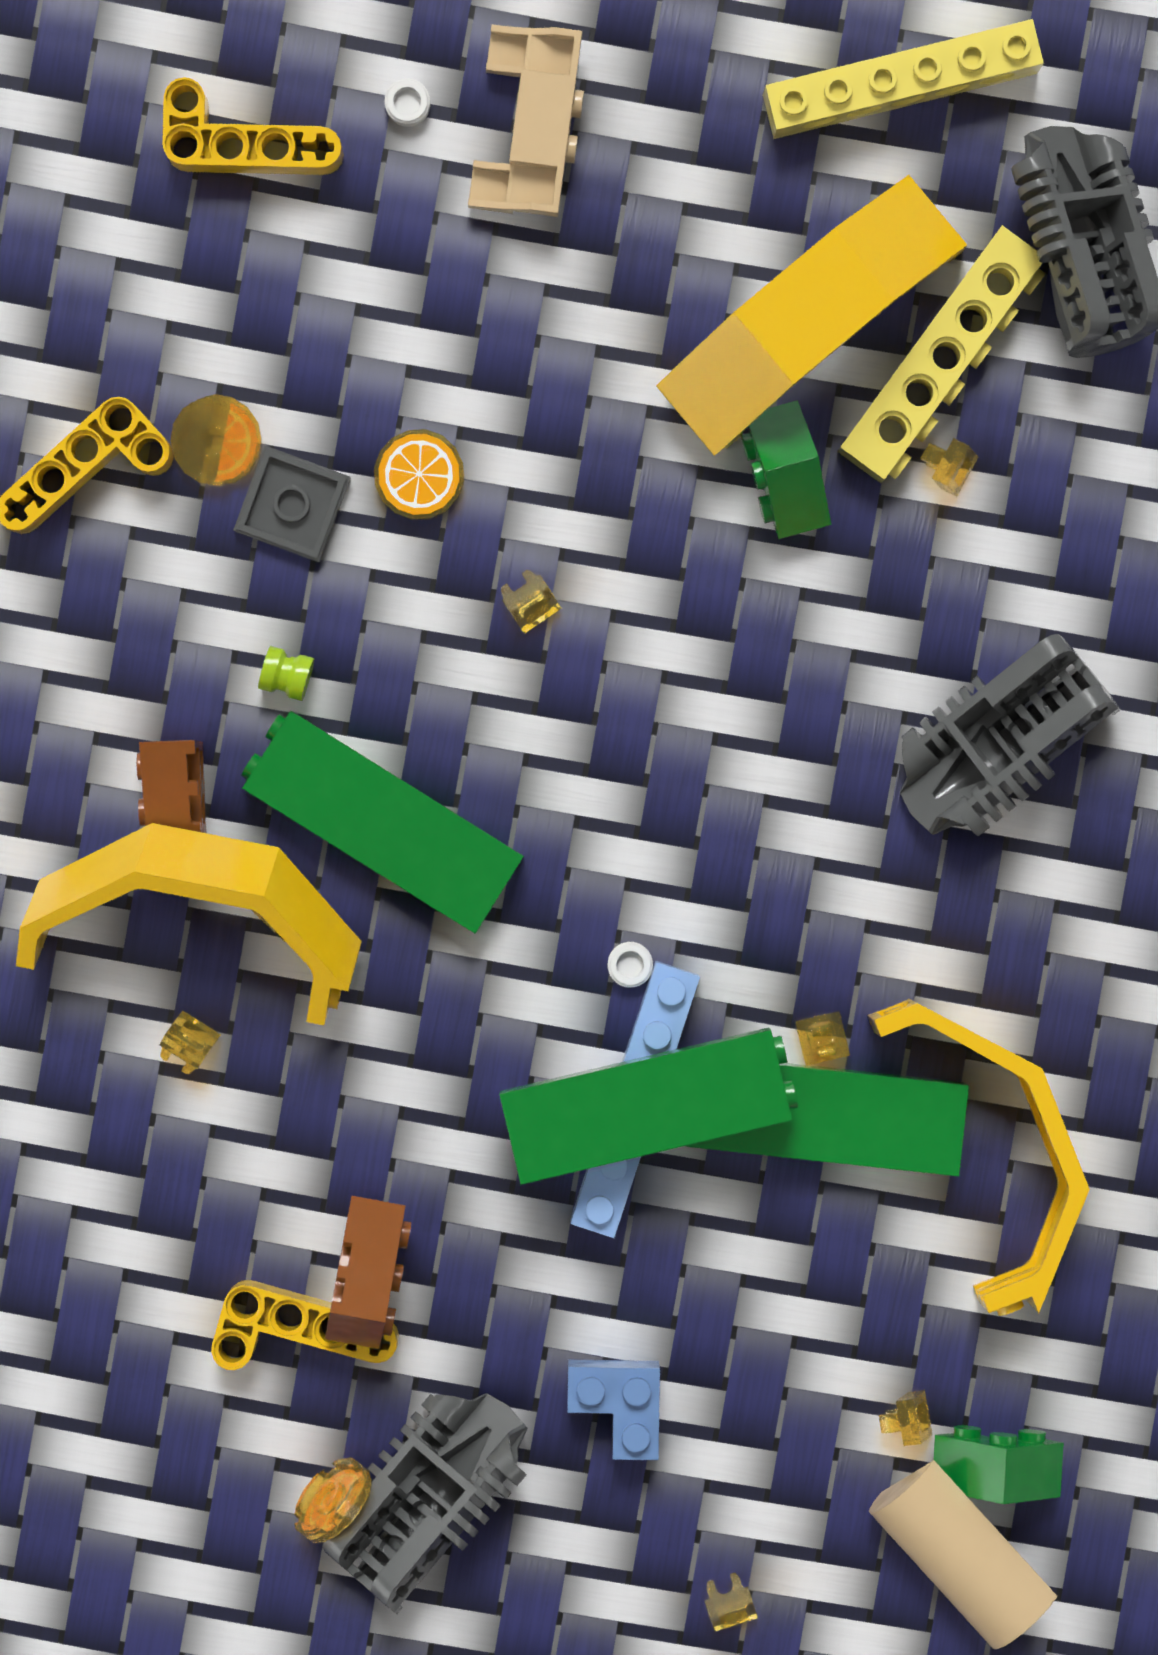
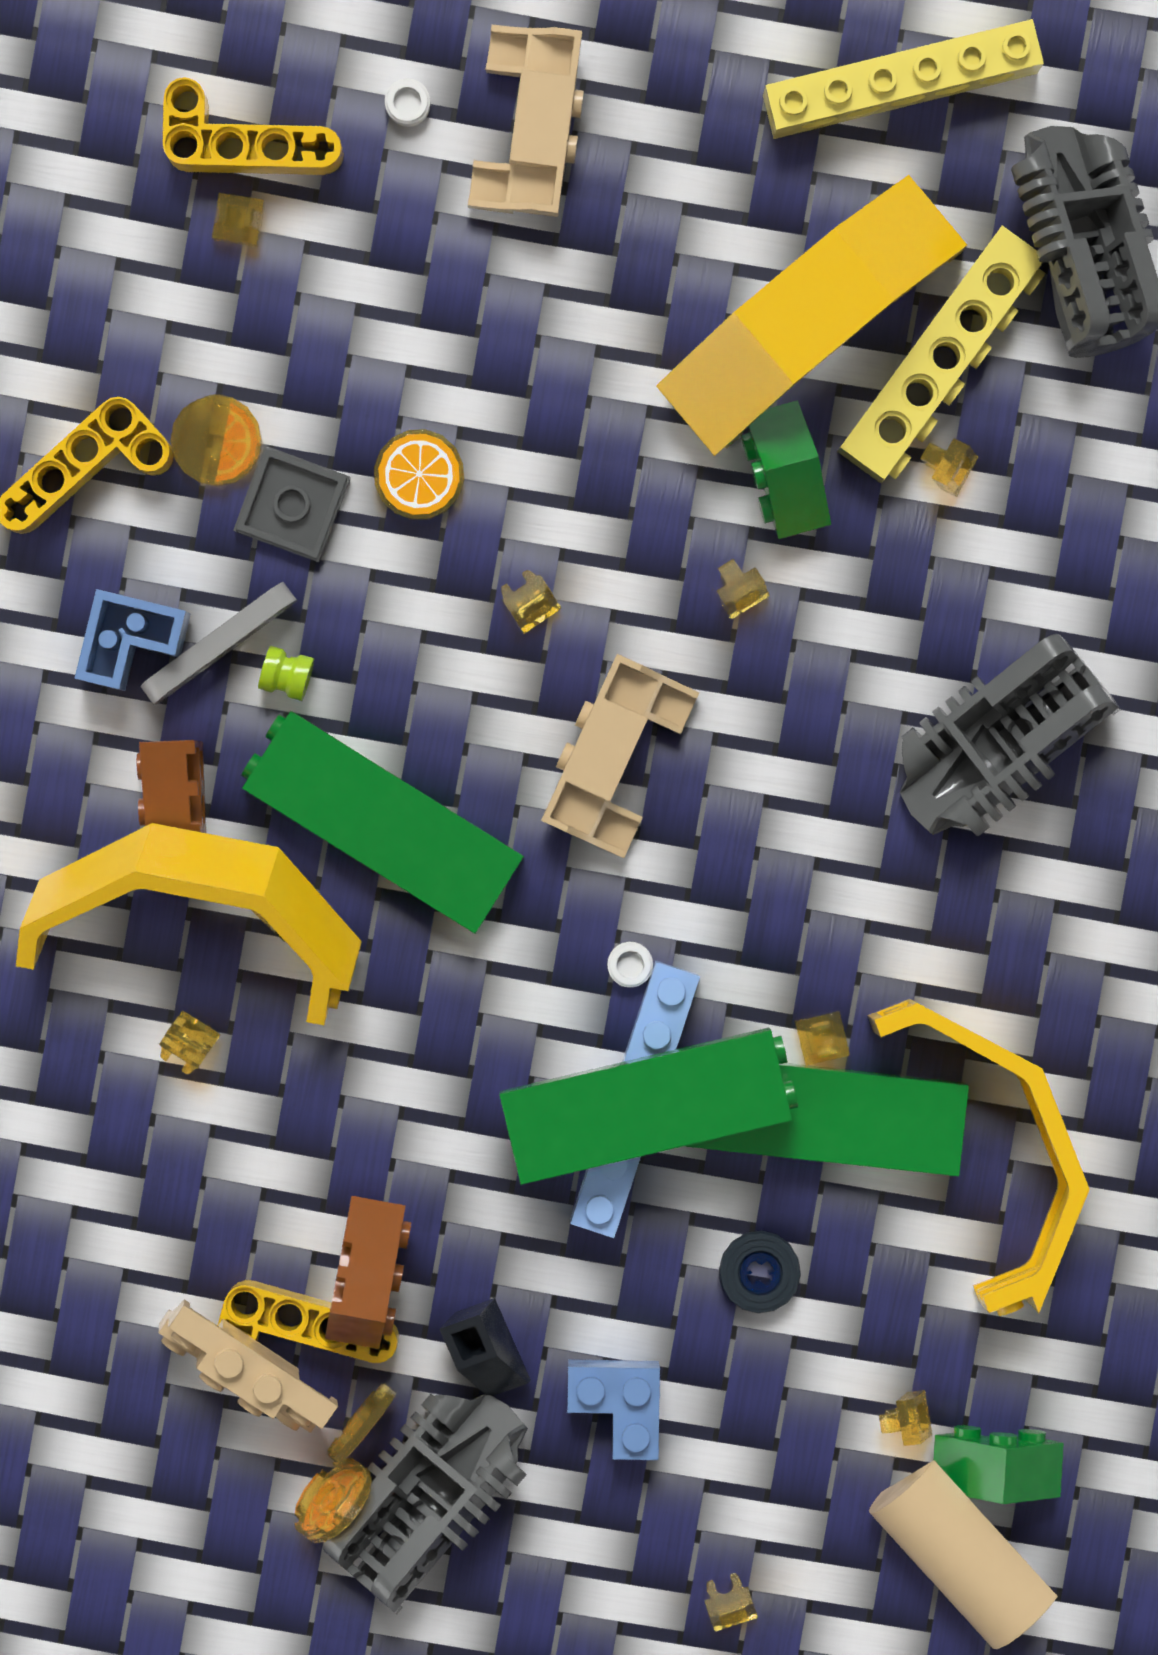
none -> medium blue brick [75,589,191,691]
none -> light grey beam [140,582,297,705]
none -> tan bracket [158,1299,338,1433]
none -> clear yellow tile [212,193,265,247]
none -> clear yellow tile [326,1382,397,1464]
none -> black slope [439,1298,531,1396]
none -> tan bracket [541,654,700,858]
none -> clear yellow tile [717,559,770,619]
none -> black bush [719,1231,801,1313]

